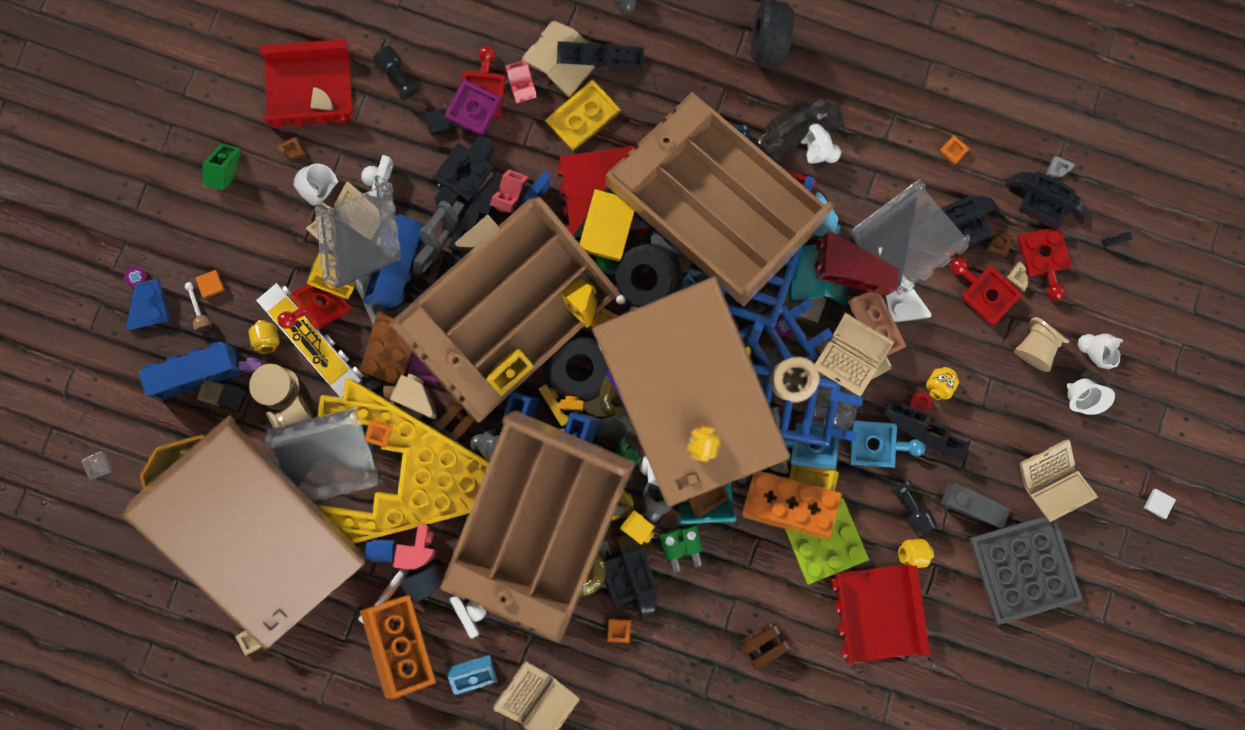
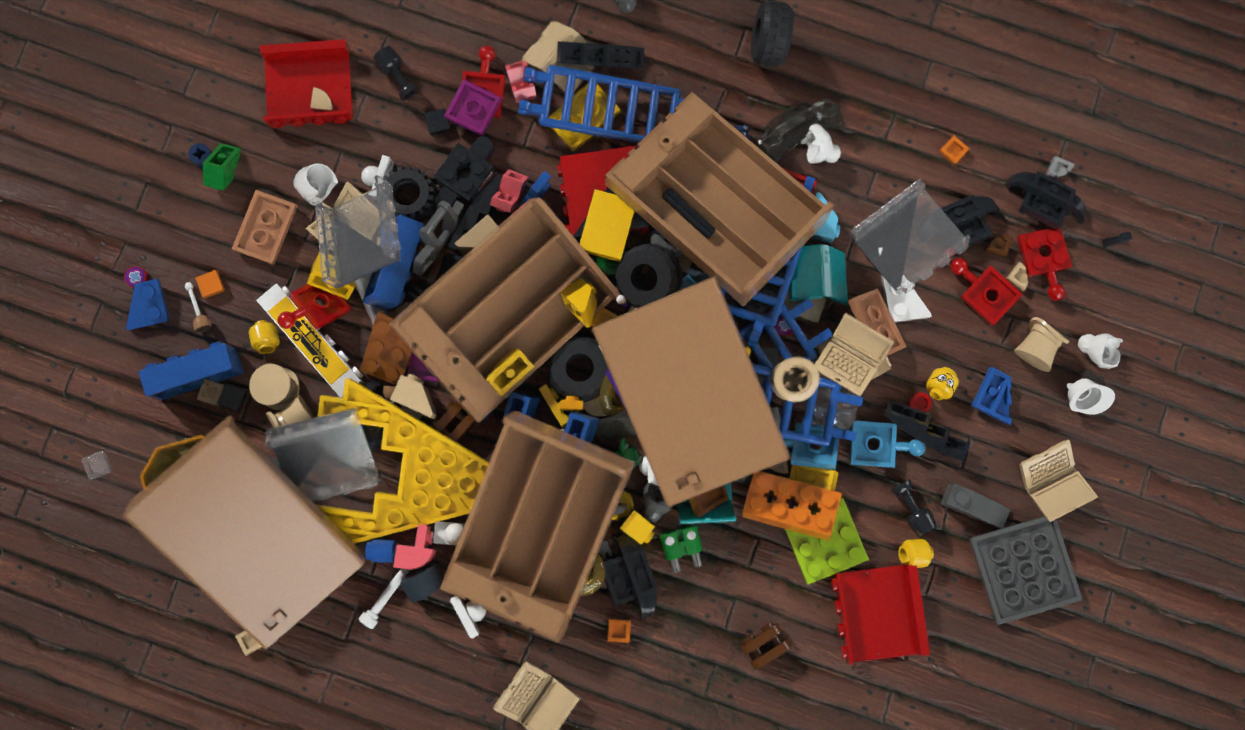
medium lavender plate [239,358,265,373] -> none
dark orange tile [277,136,307,159] -> none
orange brick [360,595,436,699] -> none
orange tile [364,419,393,448] -> none
dark azure slope [447,655,498,695] -> none
dark grey piece [470,428,502,462] -> none
yellow head [687,426,720,462] -> none
dark red slope [814,231,899,296] -> none
white tile [1144,489,1176,519] -> none
none -> dark blue wheel [188,143,212,168]
none -> nougat plate [232,190,298,265]
none -> black tyre [379,166,436,222]
none -> white tile [433,521,465,545]
none -> blue bar [518,65,684,143]
none -> black axle [662,188,716,239]
none -> blue wing [971,367,1012,425]

